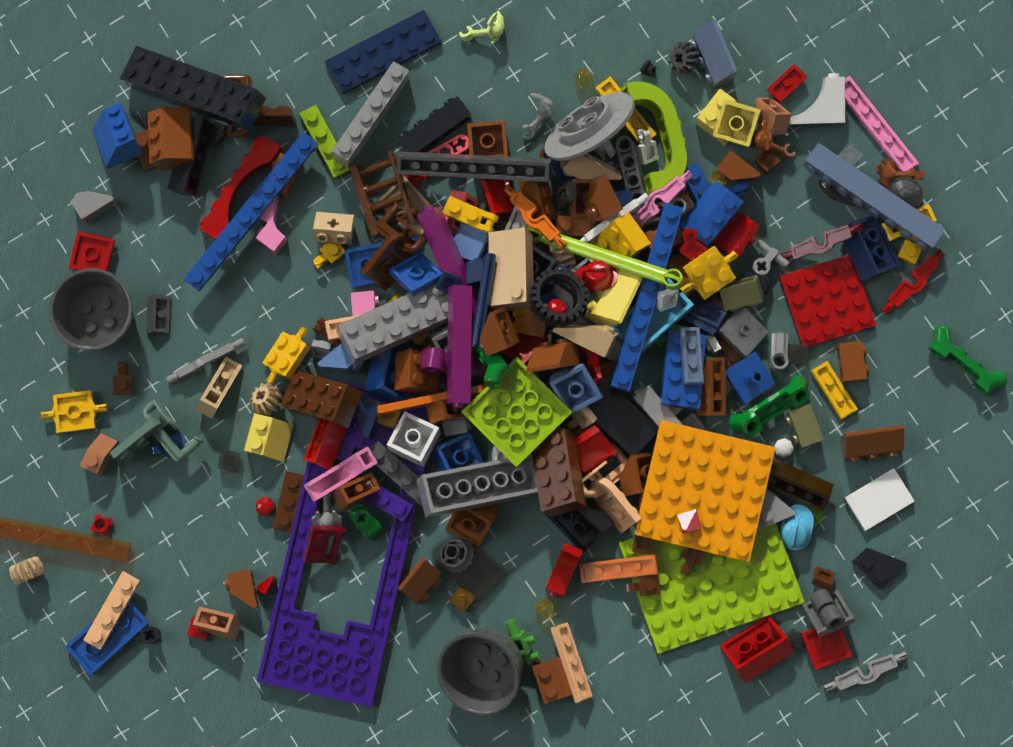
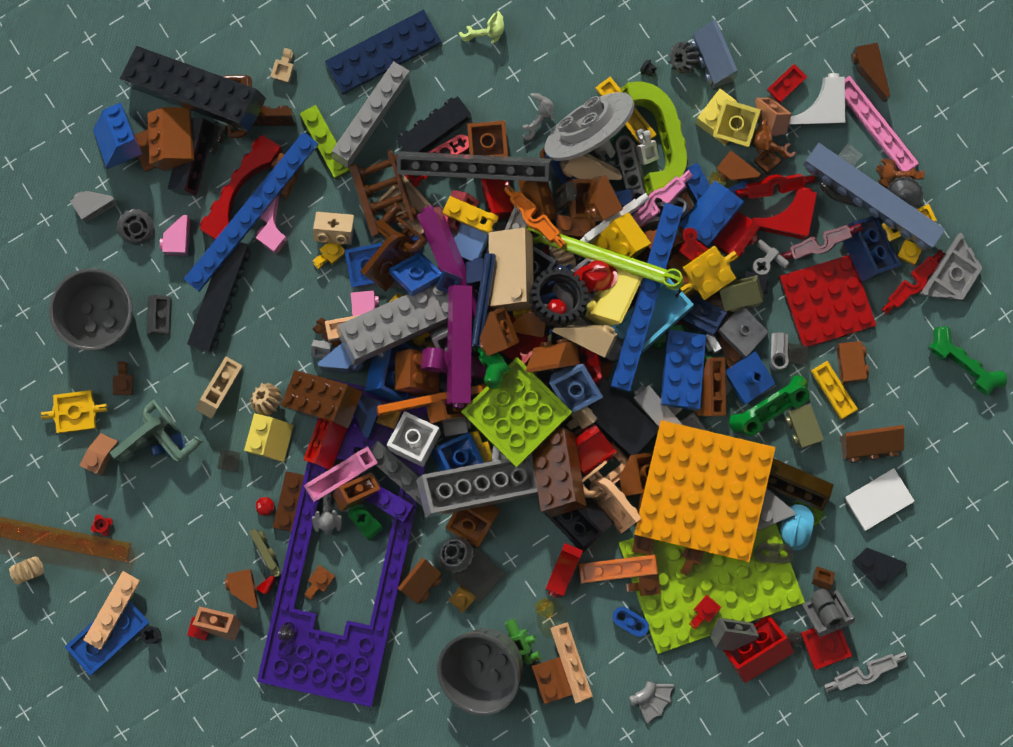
red plate [68,231,116,271] -> none
light grey piece [166,337,246,384] -> none
yellow plate [262,326,311,384] -> none
dark red plate [303,526,346,565] -> none
clear yellow plate [574,69,593,89] -> none
white plate [656,289,679,312] -> none
slope [677,509,702,534] -> none
sand blue tile [679,327,704,385] -> none
white tile [774,438,793,458] -> none
none -> dark grey piece [117,209,154,245]
none -> bright pink slope [160,215,190,256]
none -> black brick [187,242,251,354]
none -> olive hinge [249,528,281,577]
none -> tan plate [270,48,294,83]
none -> clear smoke plate [278,624,295,644]
none -> dark orange plate [304,565,335,600]
none -> yellow plate [470,430,492,463]
none -> blue plate [612,607,649,637]
none -> light grey arm [629,681,675,724]
none -> red plate [689,594,721,629]
none -> dark grey slope [710,618,759,651]
none -> red piece [735,174,815,199]
none -> red arch [752,187,817,240]
none -> clear smoke plate [754,543,794,564]
none -> reddish brown slope [851,42,891,102]
none -> light grey wing [920,233,982,301]

